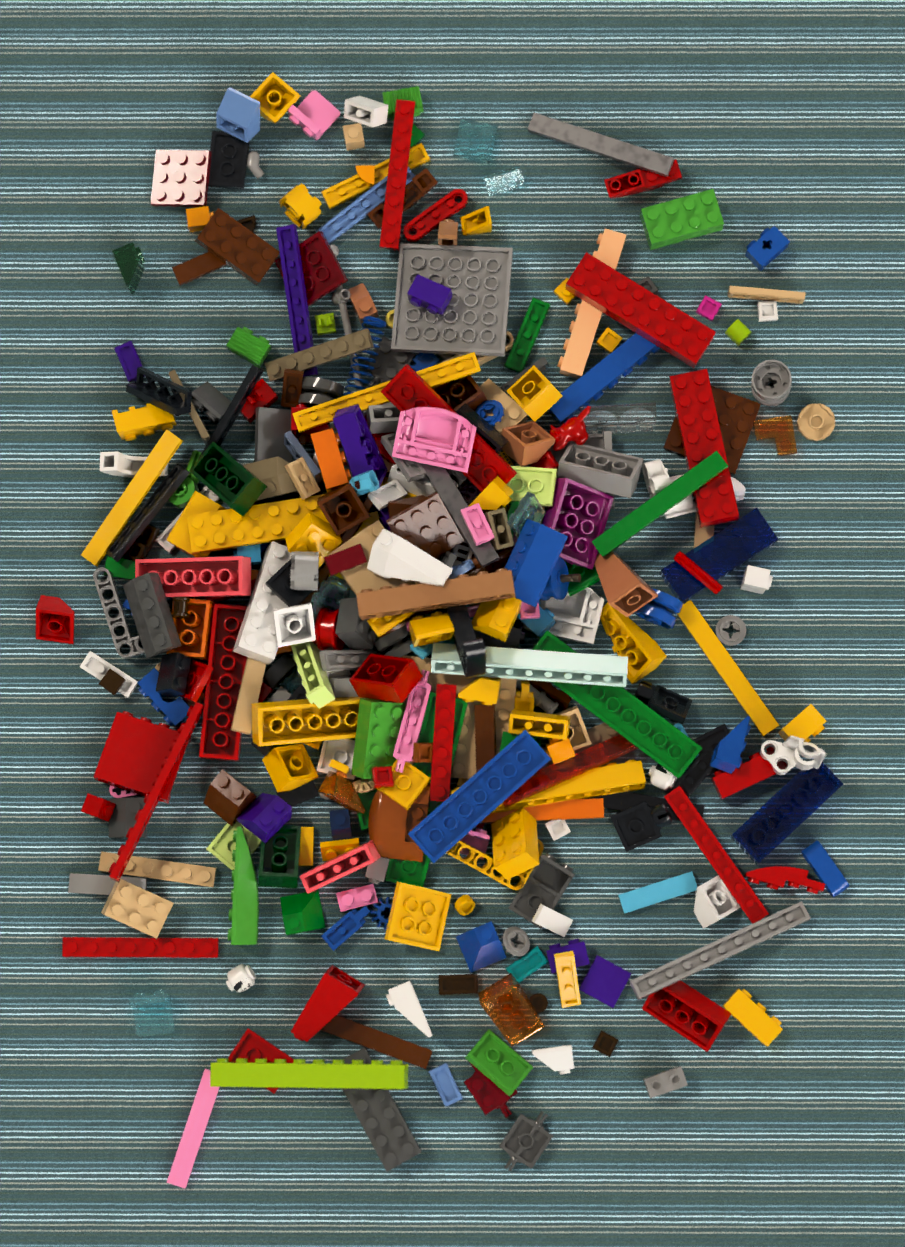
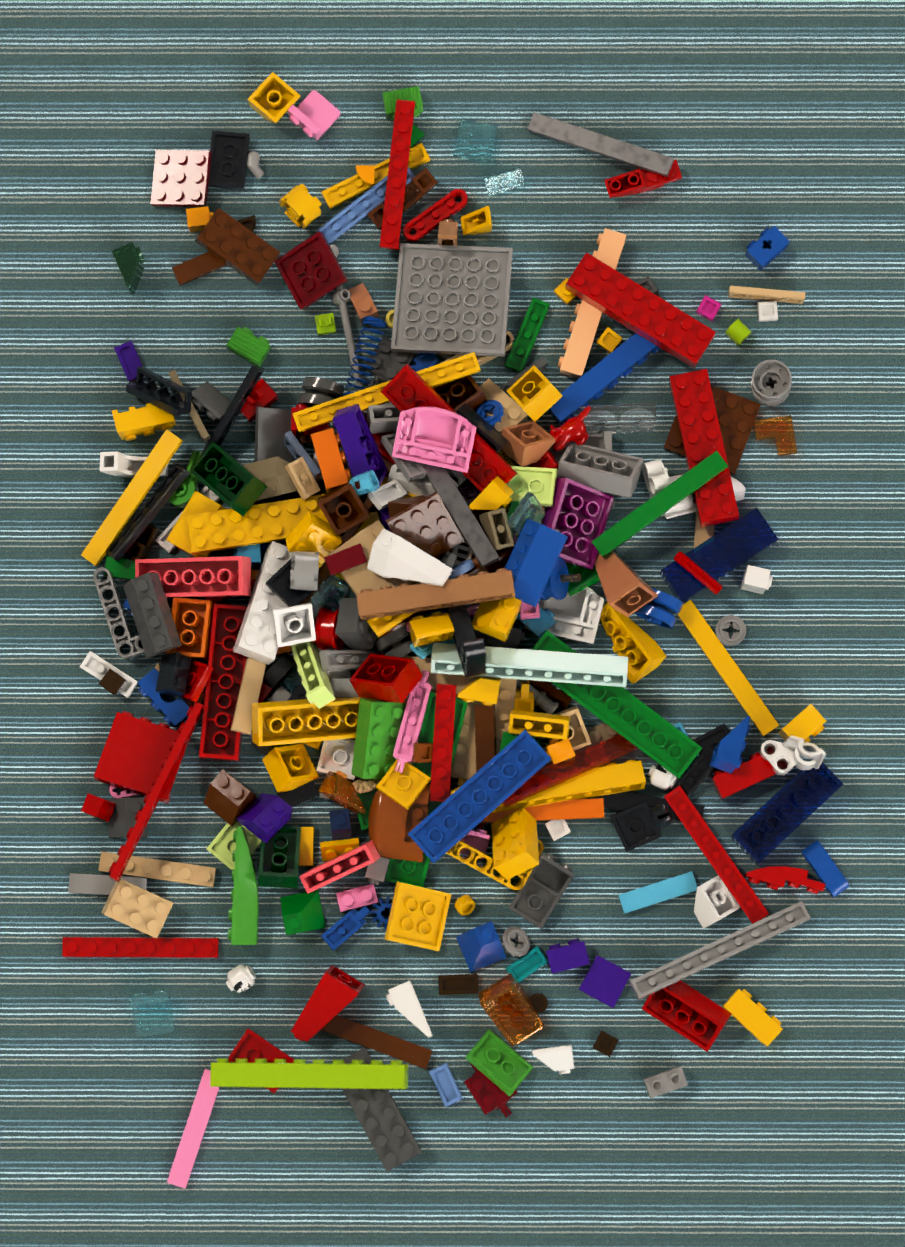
red slope [36,595,75,644] -> none
dark brown bush [172,597,190,619] -> none
medium blue slope [216,87,260,143] -> none
dark tan plate [265,328,374,382] -> none
dark purple plate [276,224,318,377] -> none
reddish brown plate [281,369,304,407] -> none
yellow tile [329,759,350,775] -> none
tan brick [343,123,365,151] -> none
white brick [344,96,388,127] -> none
red tile [372,766,394,788] -> none
dark purple brick [407,274,453,315] -> none
bright pink plate [460,503,494,546] -> none
dark grey plate [499,1111,553,1171] -> none
white tile [532,904,573,937] -> none
yellow tile [554,951,581,1008] -> none
black plate [634,681,692,724] -> none
bright green brick [640,189,724,250] -> none
tan tile [797,403,835,441] -> none

